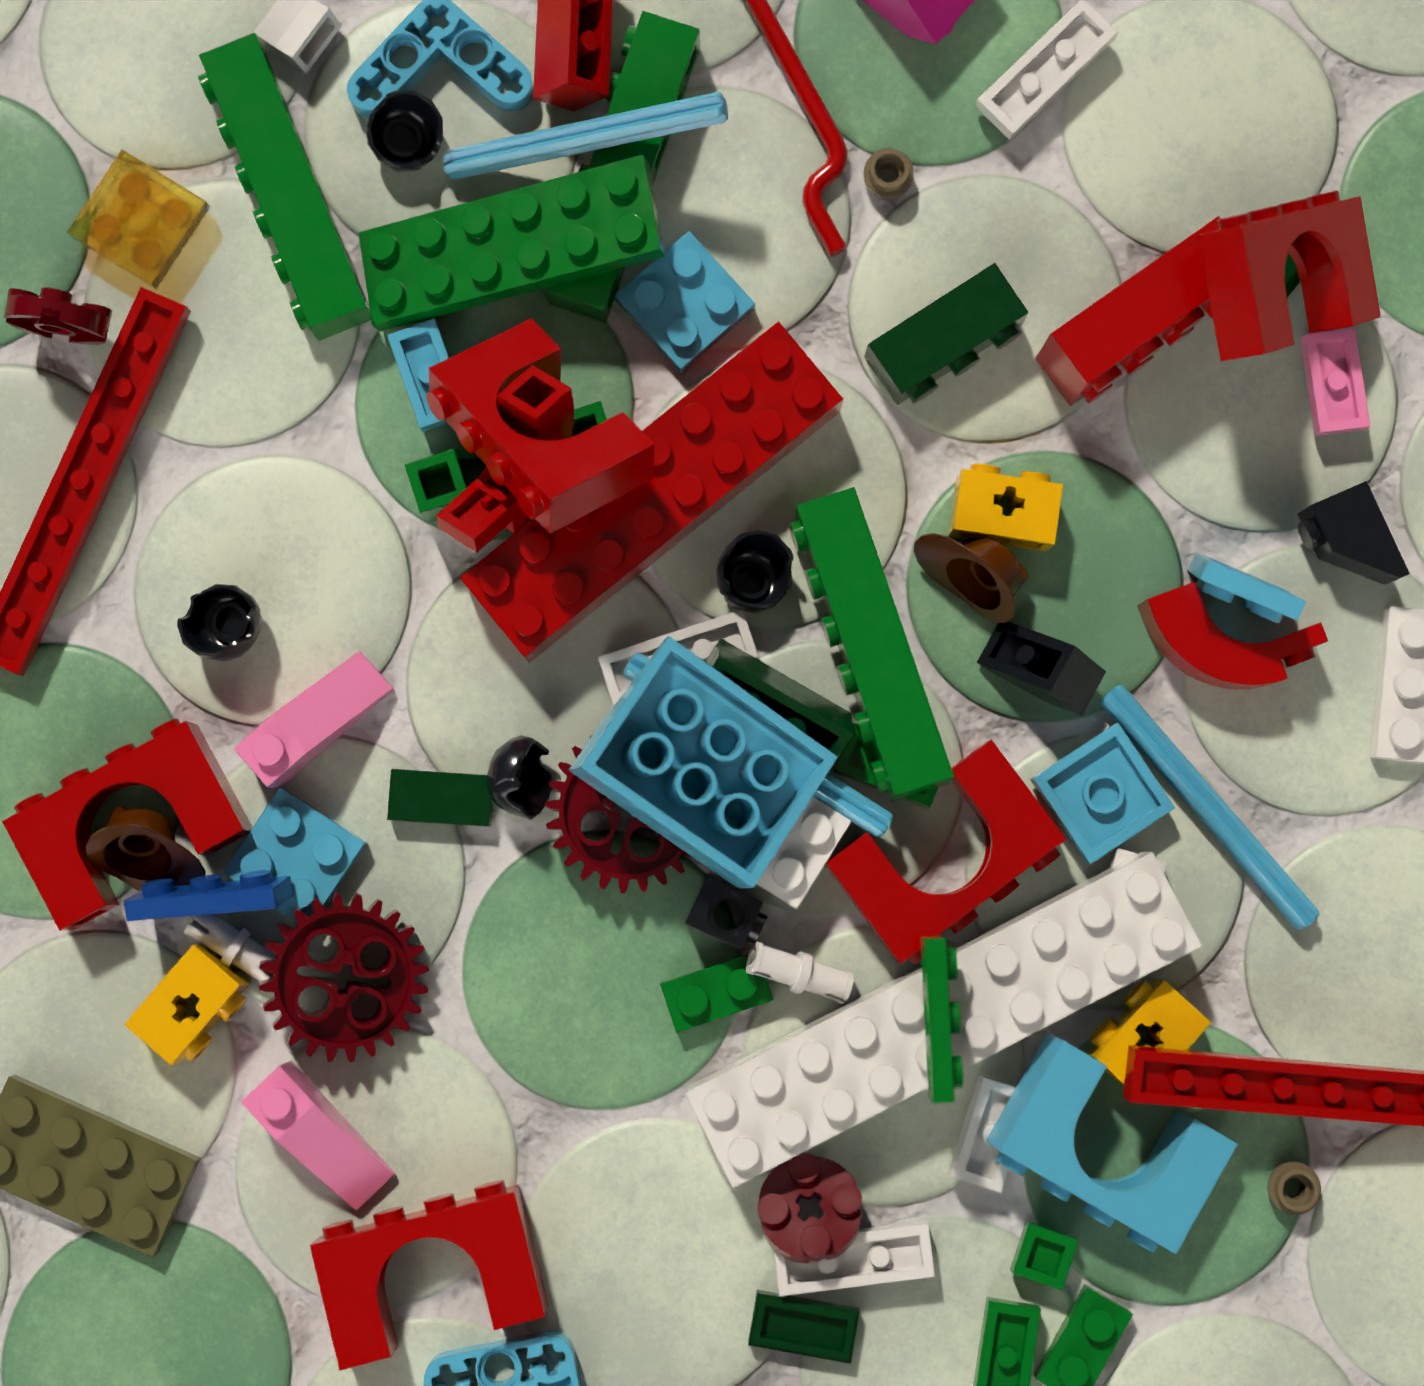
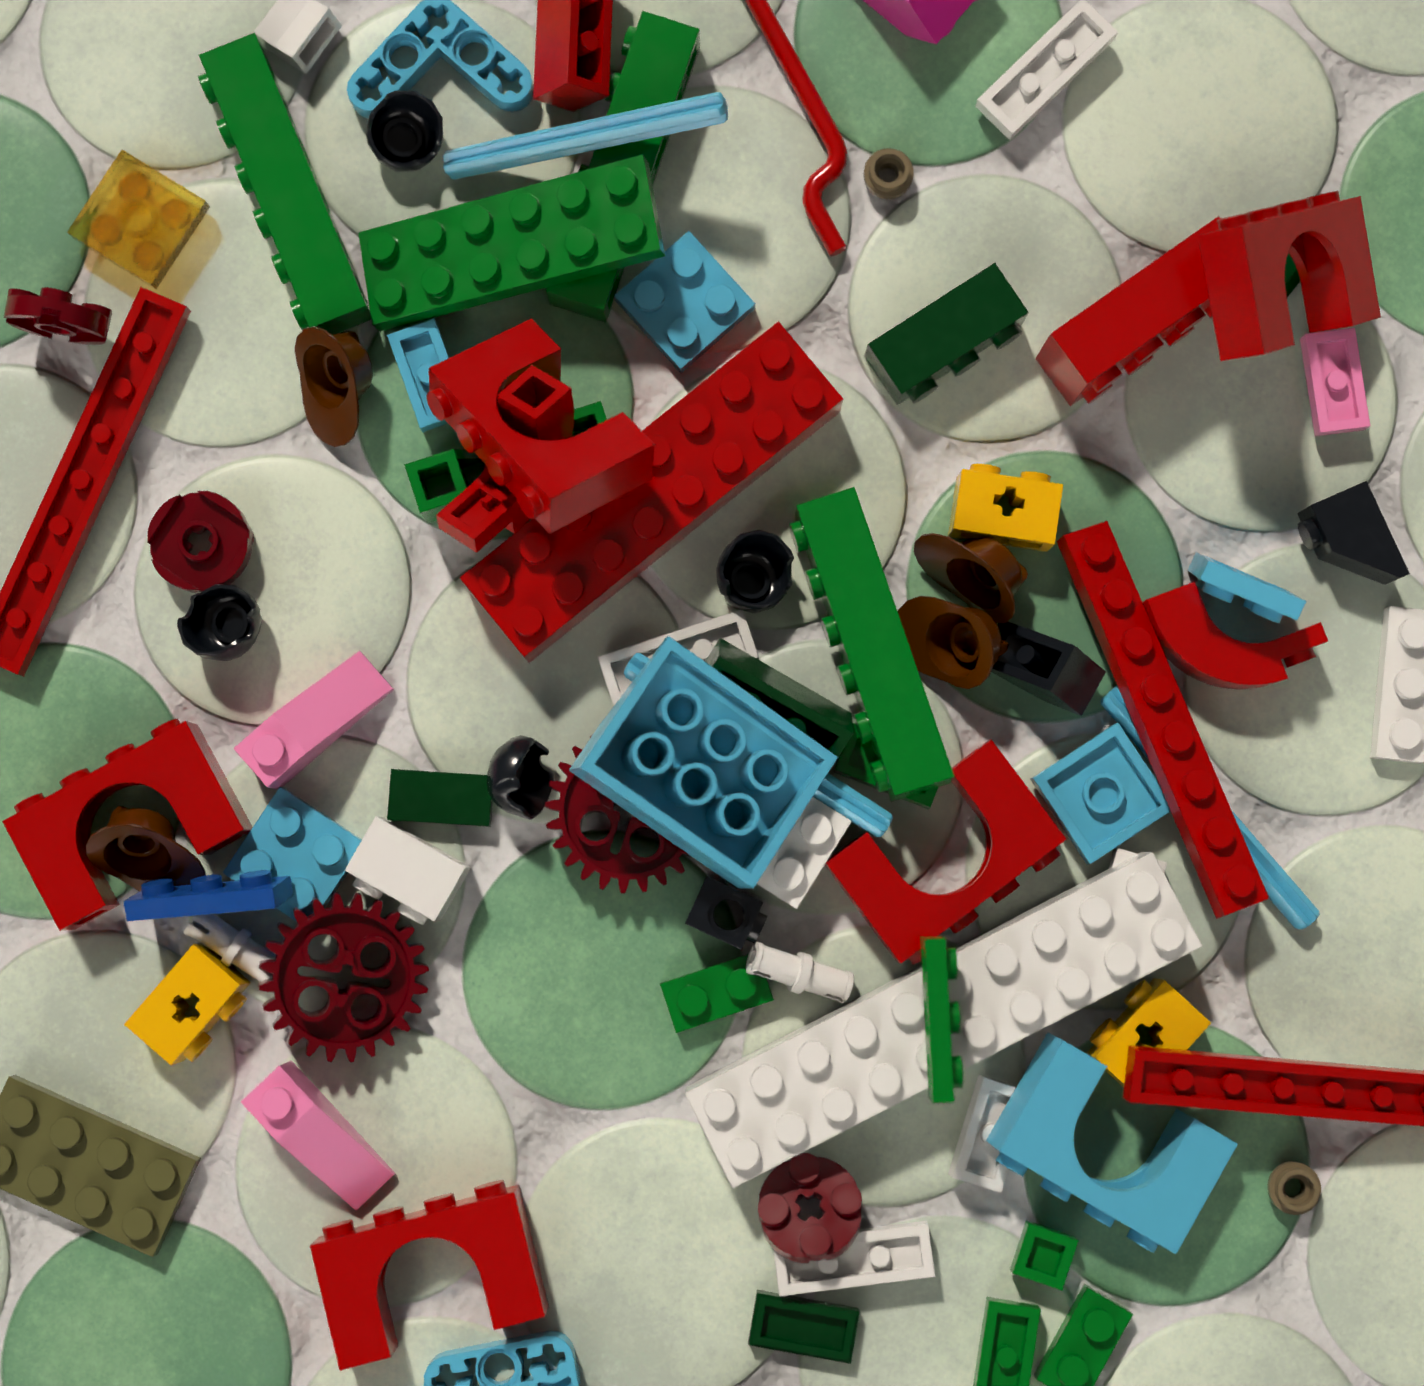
none -> dark red plate [148,491,254,593]
none -> reddish brown piece [294,326,373,447]
none -> white brick [345,816,471,925]
none -> reddish brown piece [898,596,1009,689]
none -> red plate [1056,521,1269,919]

